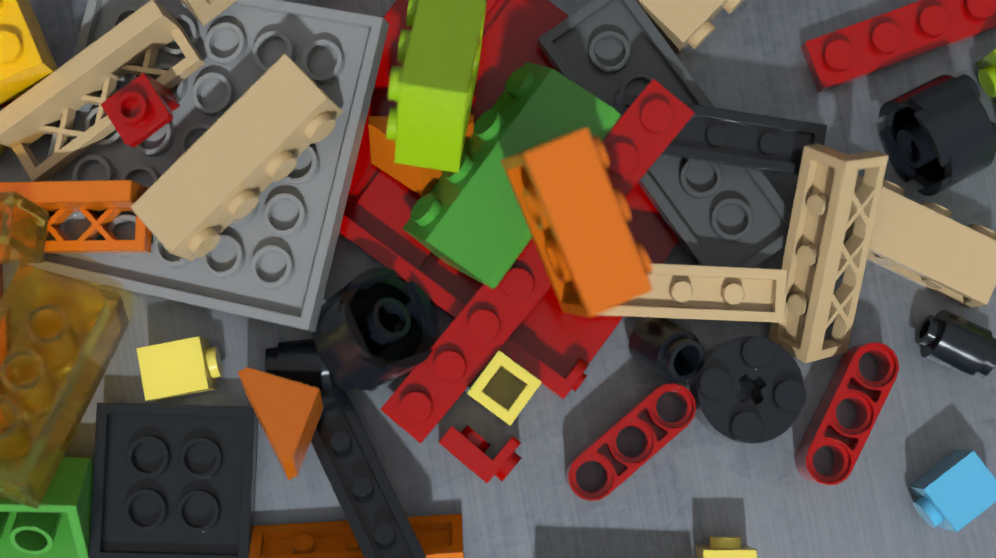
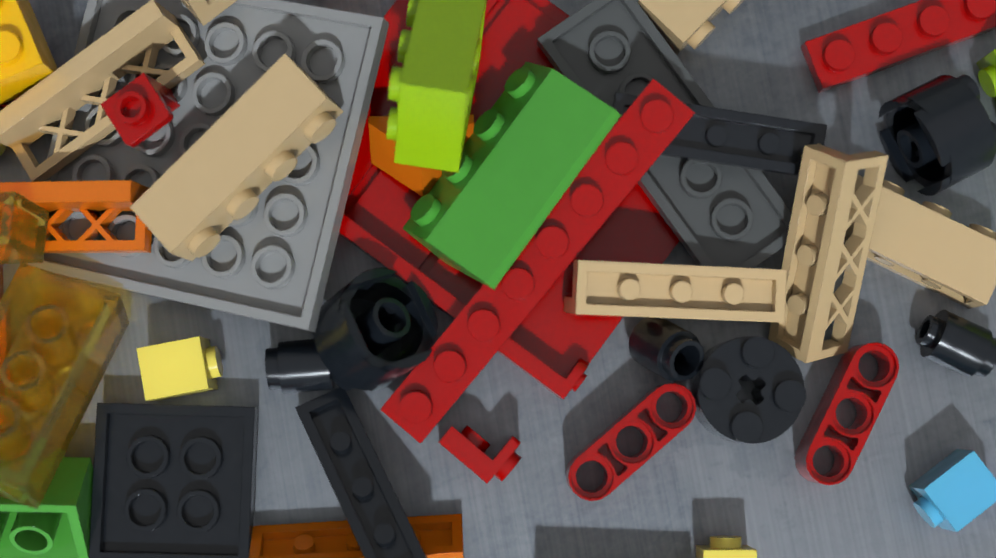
orange slope [238,367,324,480] -> none
light yellow brick [467,351,542,426] -> none
orange brick [500,127,653,318] -> none

